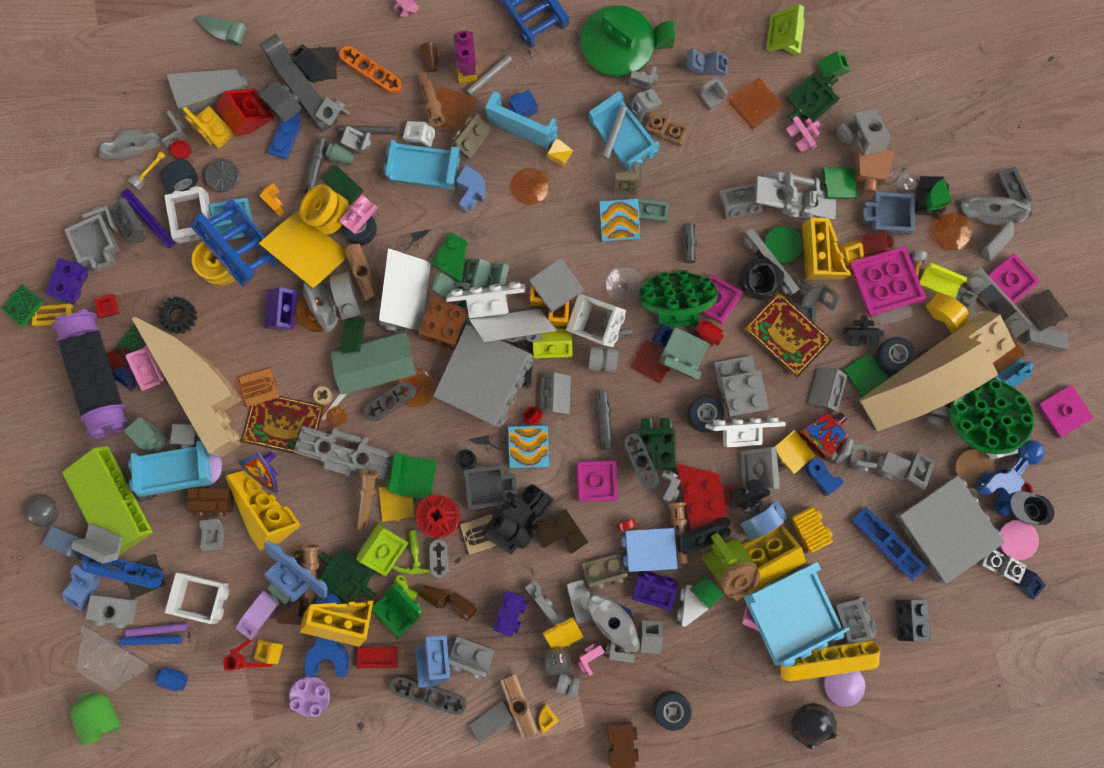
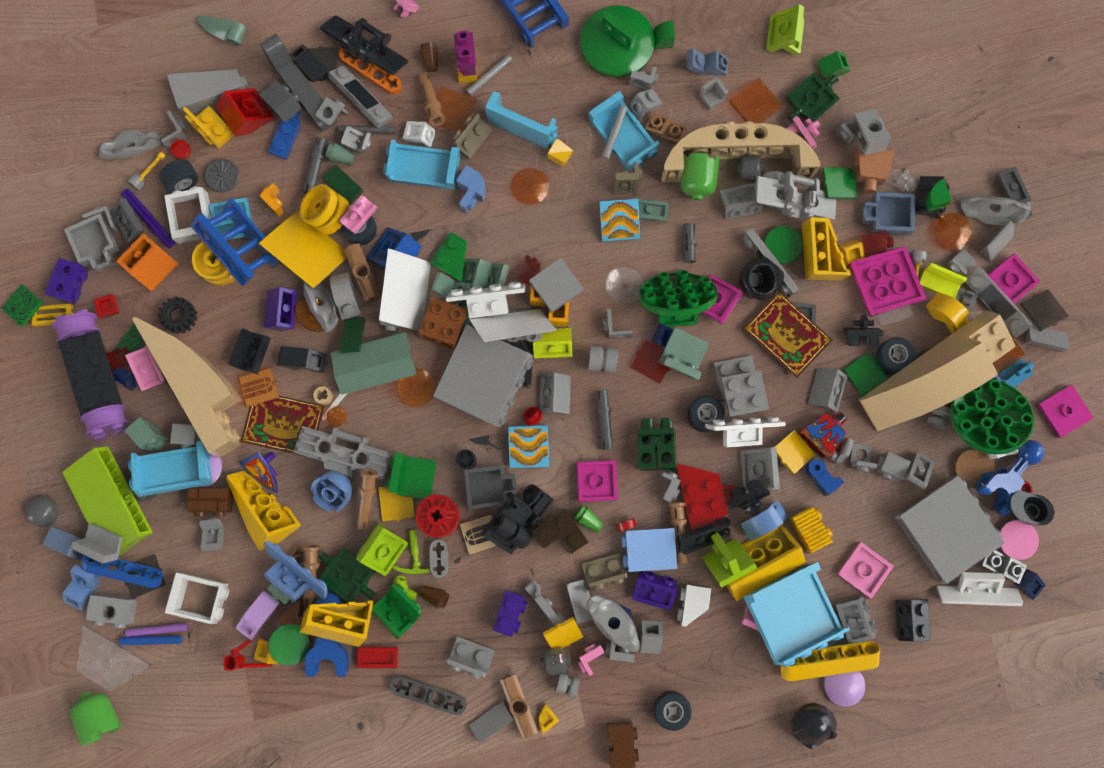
blue brick [154,666,188,692] -> none
lavender dish [289,676,330,717] -> none
dark grey beam [364,382,416,421] -> none
medium blue panel [415,635,450,688] -> none
reddish brown cone [447,592,477,621] -> none
blue brick [508,89,538,118] -> none
white window [566,294,626,347] -> none
dark grey beam [624,434,659,489] -> none
green brick [689,576,724,609] -> none
red brick [694,320,724,347] -> none
medium nougat tile [720,561,760,598] -> none
dark grey bracket [795,279,840,310] -> none
blue slope [852,507,927,582] -> none
none -> orange slope [116,233,179,292]
none -> black bracket [228,328,271,375]
none -> green tile [268,624,310,665]
none -> black slope [277,346,326,373]
none -> medium blue cylinder [311,471,352,512]
none -> black piece [320,15,409,75]
none -> light grey plate [328,65,393,128]
none -> blue slope [367,227,422,270]
none -> clear red bracket [518,255,541,286]
none -> bright green cone [573,505,604,533]
none -> tan slope [661,121,820,183]
none -> bright green cylinder [680,153,720,201]
none -> dark grey head [738,155,765,181]
none -> bright pink tile [837,542,894,599]
none -> white bracket [936,572,1023,606]
none -> light grey bracket [944,249,977,276]

